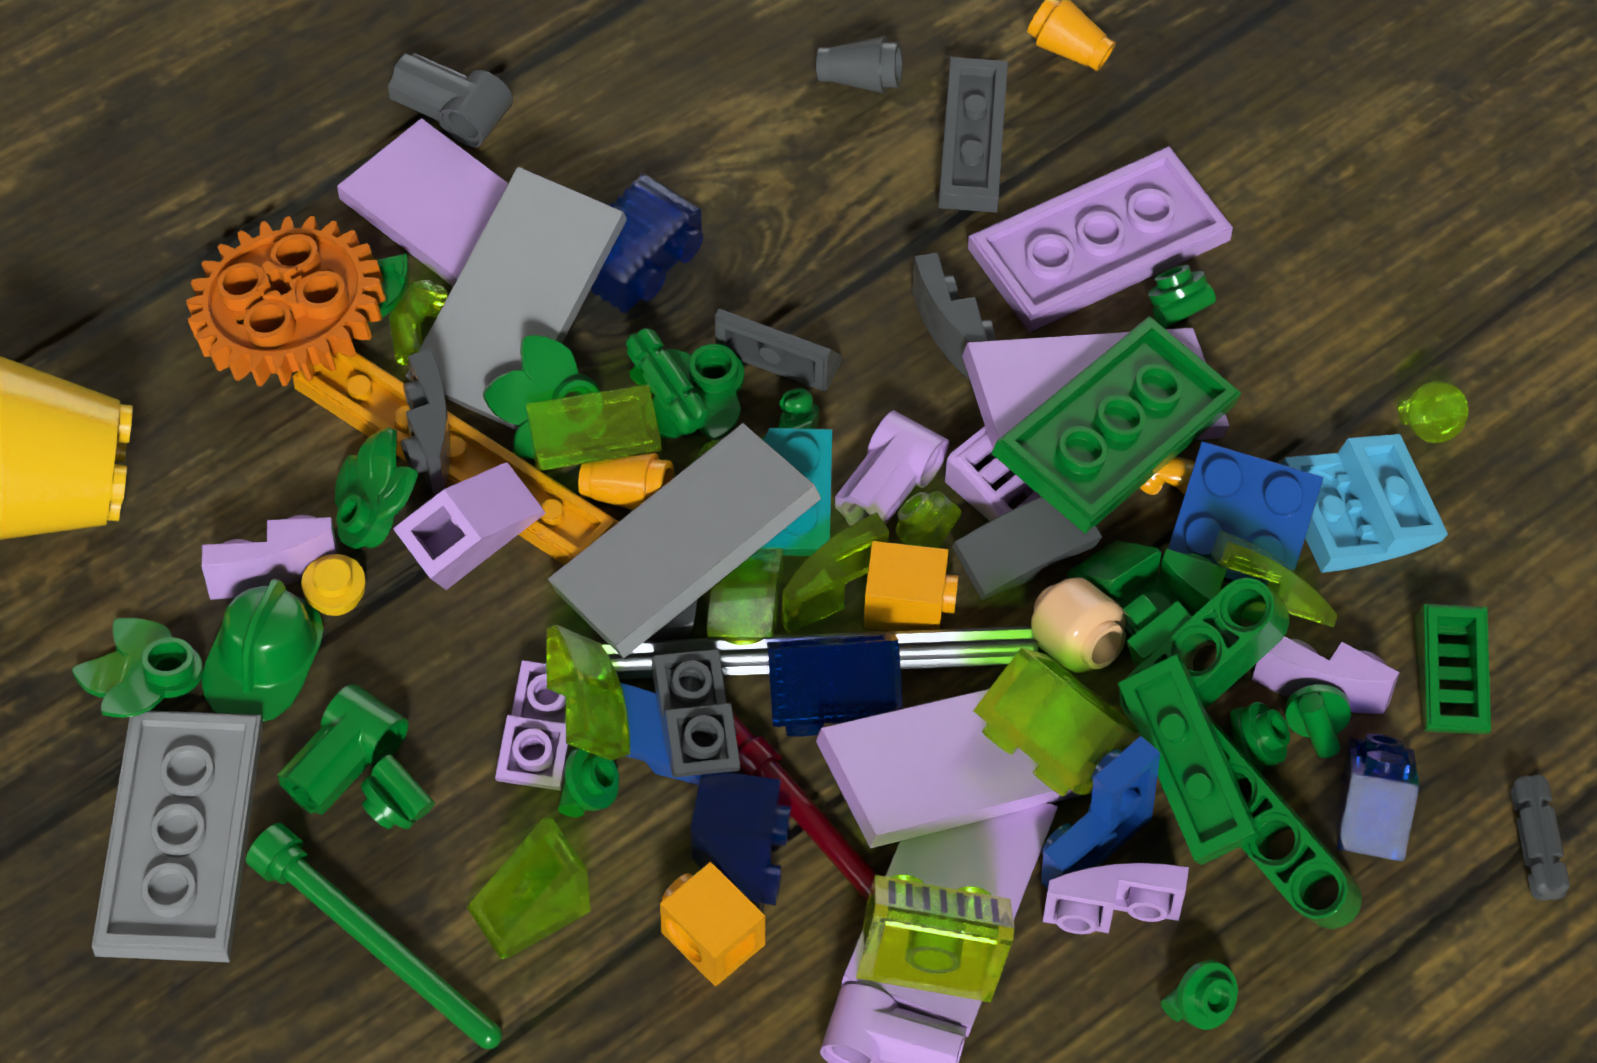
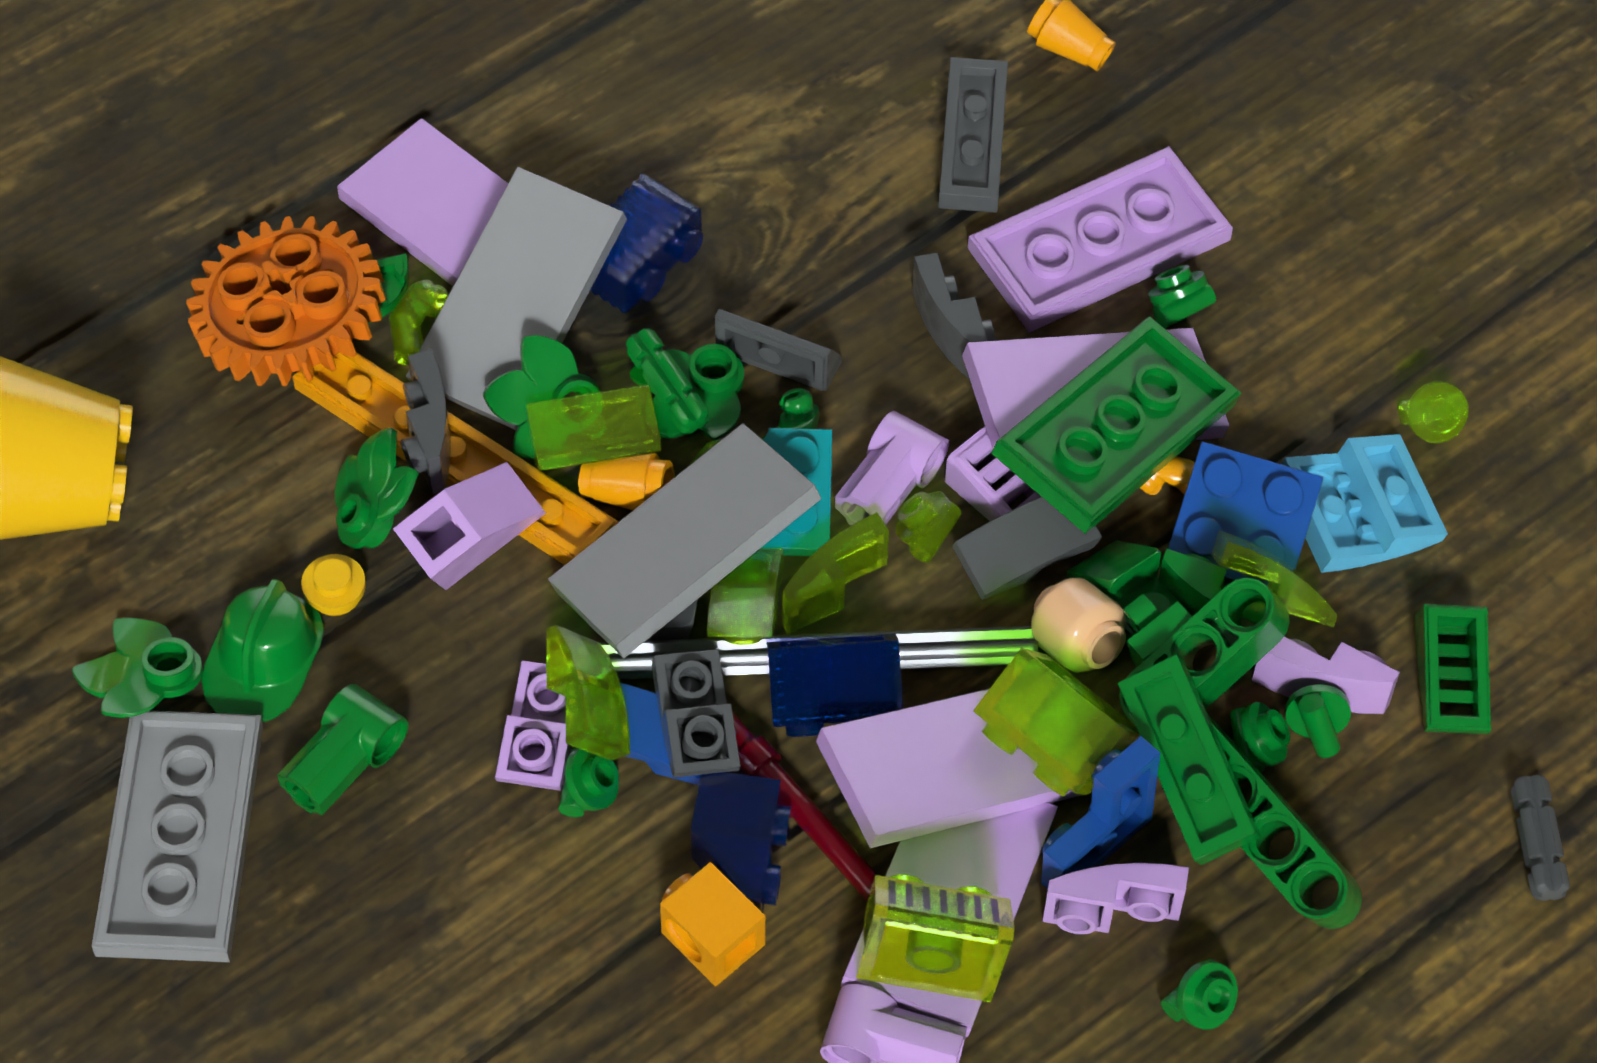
lavender slope [202,515,338,600] -> none
green piece [246,823,502,1049] -> none
green plate [361,754,435,829] -> none
dark grey piece [388,53,513,148] -> none
clear neon green slope [467,818,591,959] -> none
dark grey cone [816,36,903,94] -> none
light orange brick [863,541,959,631] -> none
clear blue slope [1336,733,1419,862] -> none

